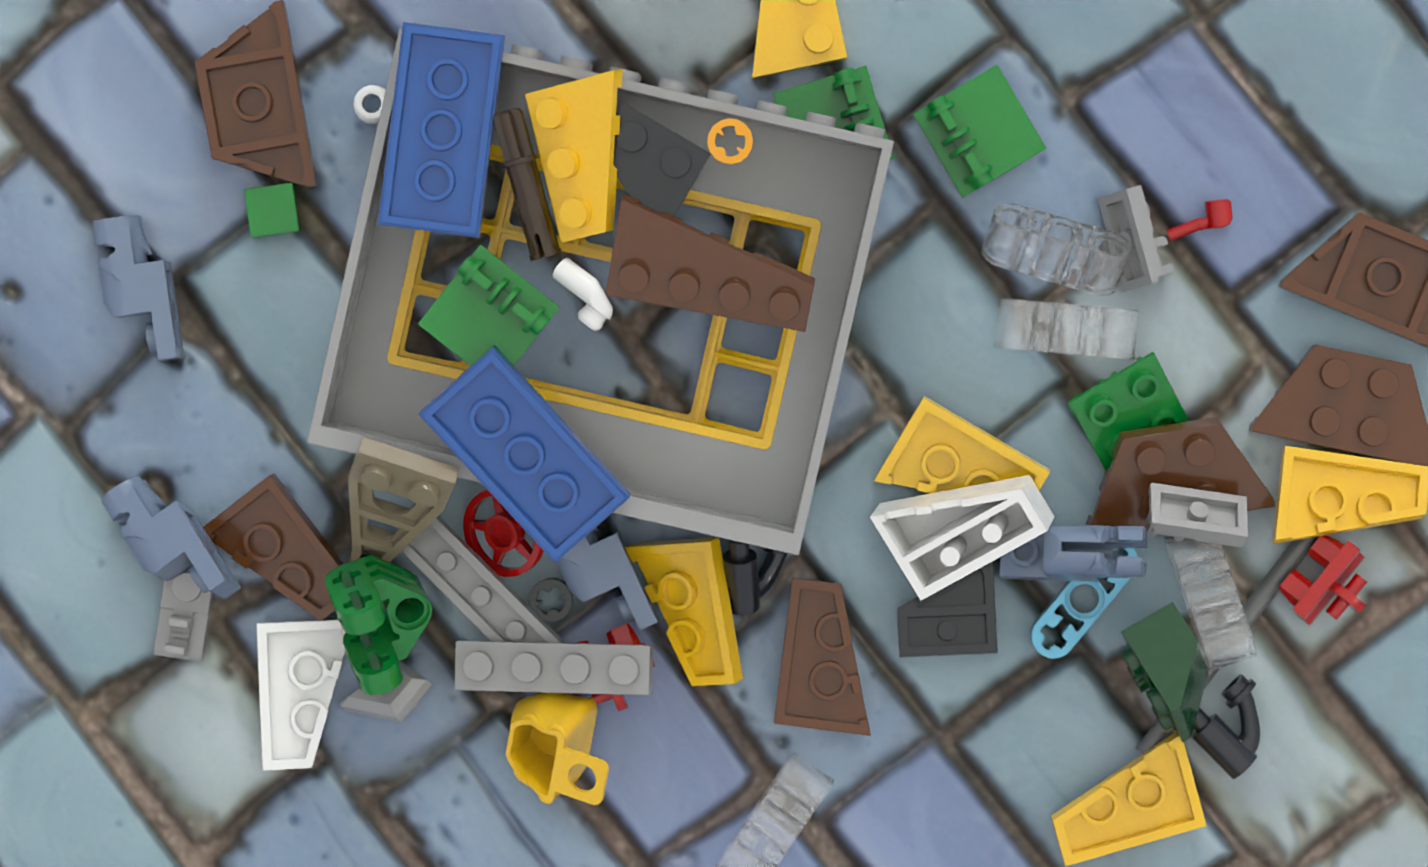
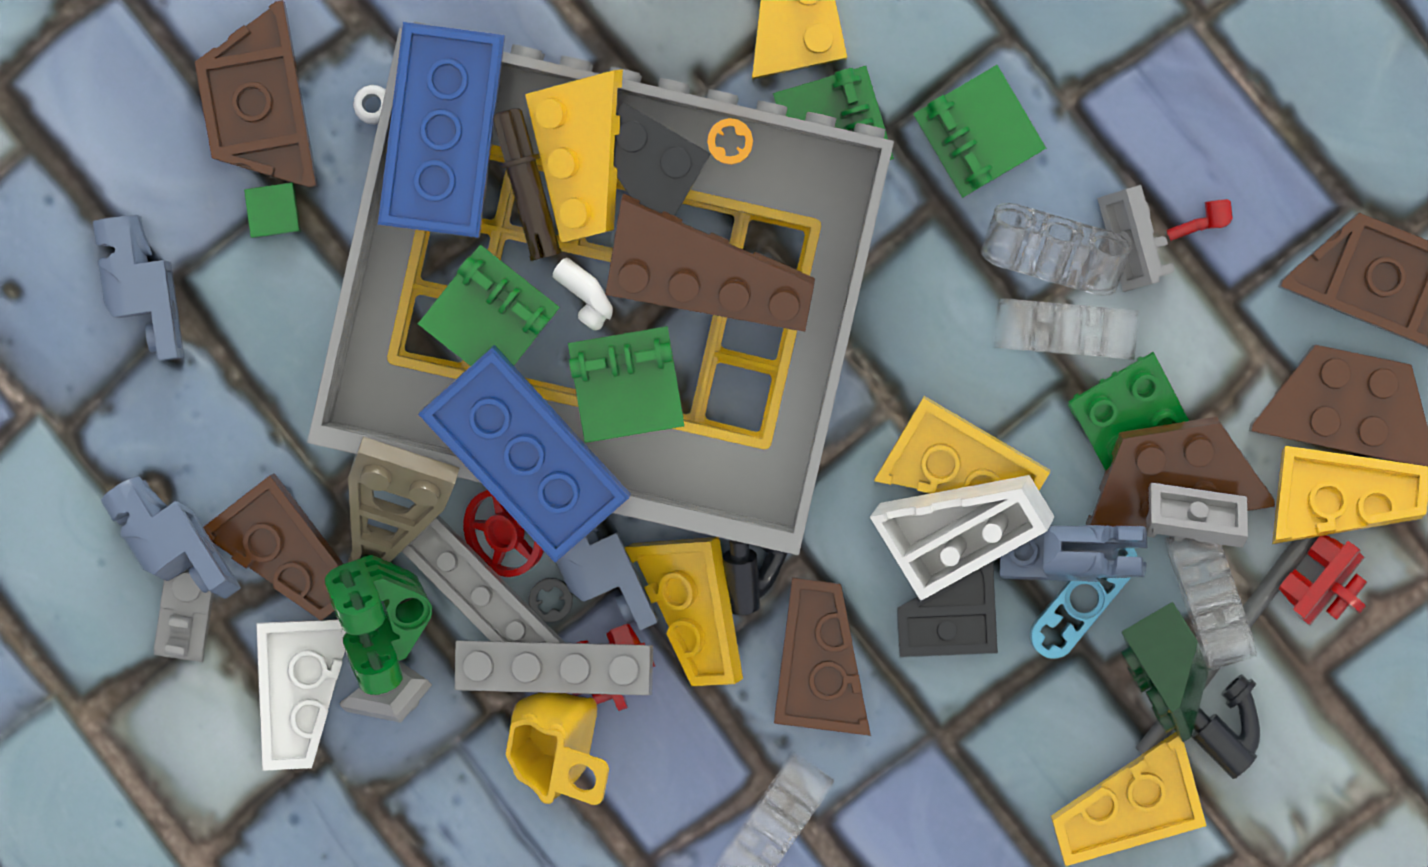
none -> green hinge [568,326,685,443]

